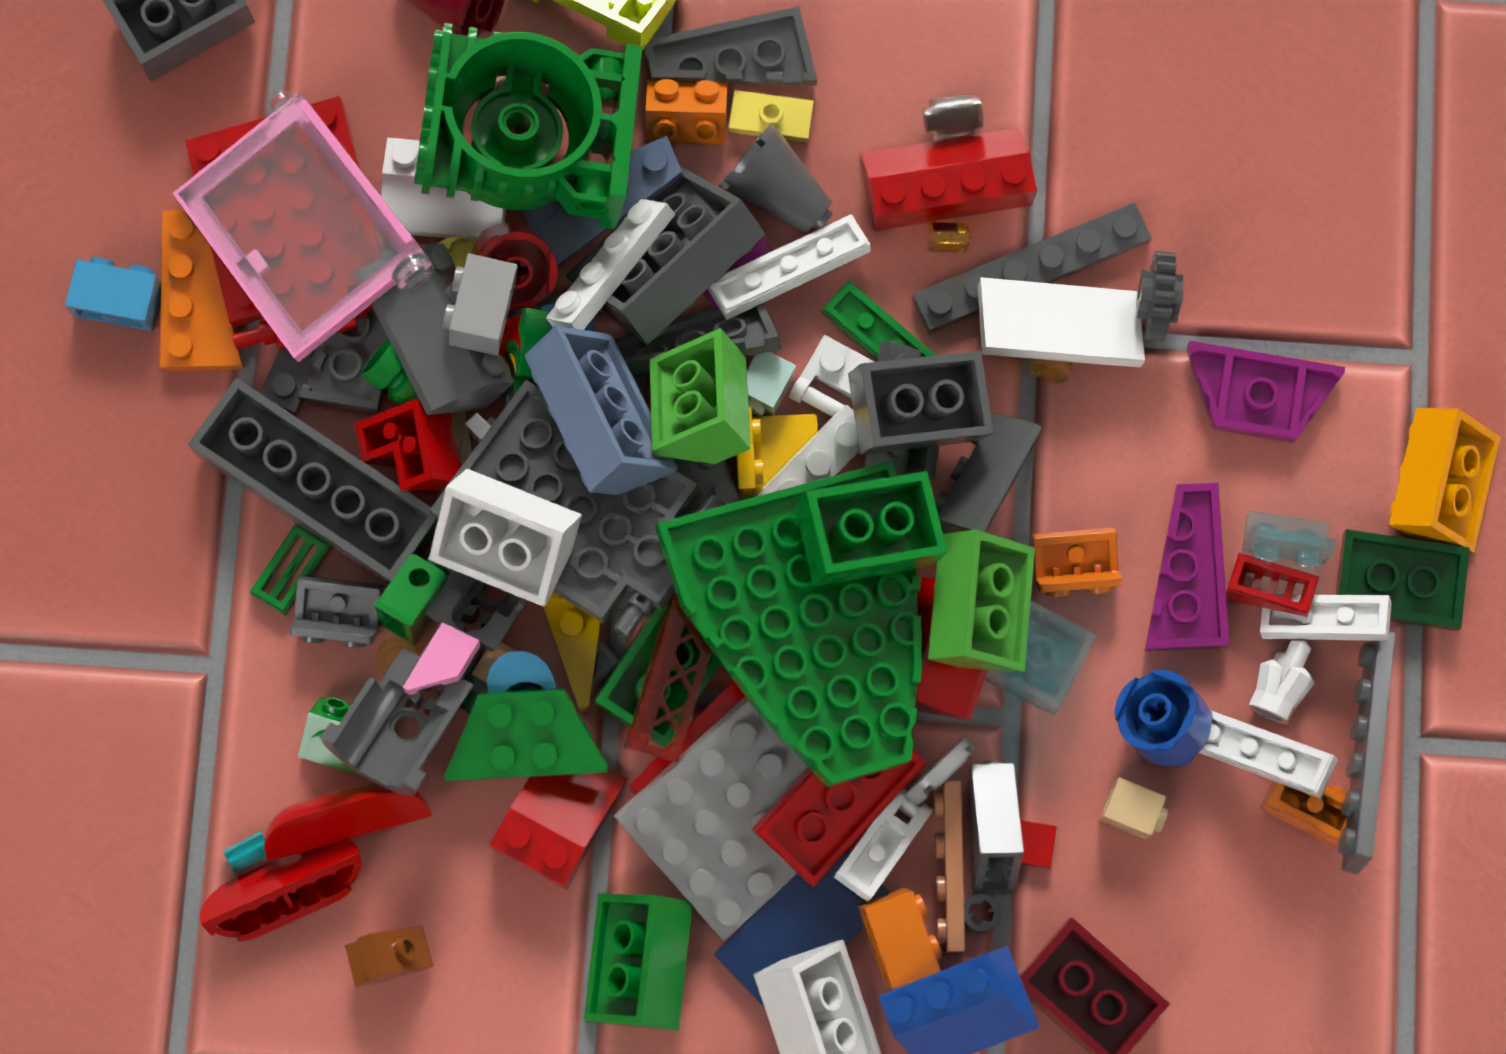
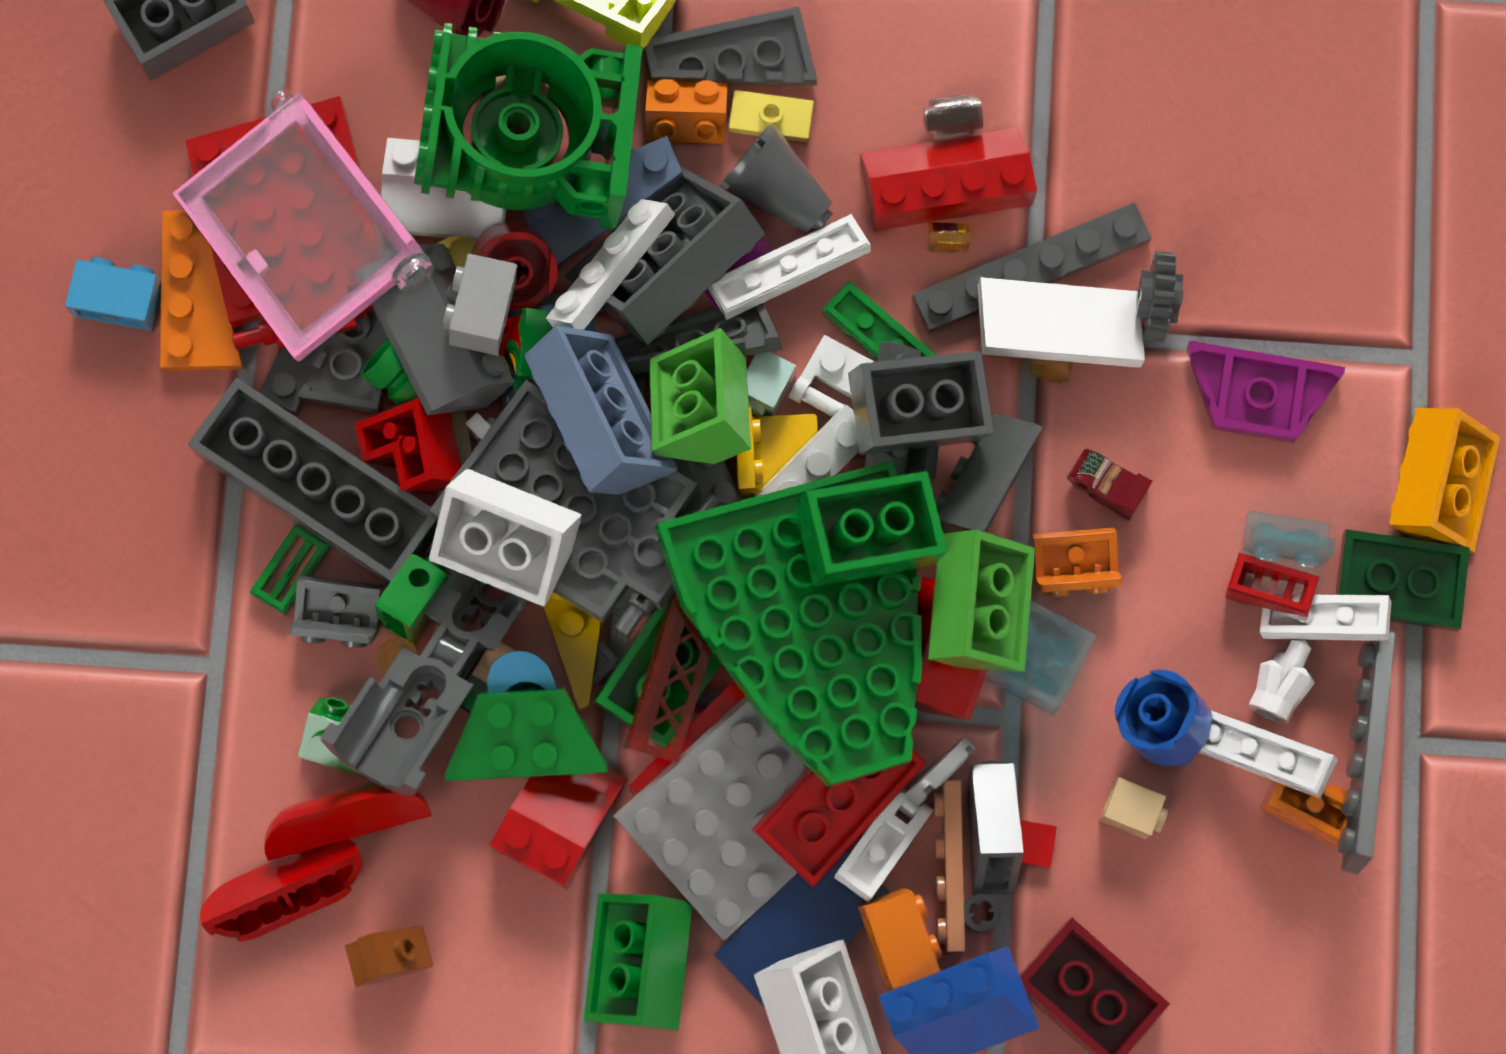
teal piece [223,831,266,873] -> none
bright pink tile [403,622,480,695] -> none
magenta wing [1144,483,1230,651] -> none
none -> dark red leg [1067,449,1153,521]

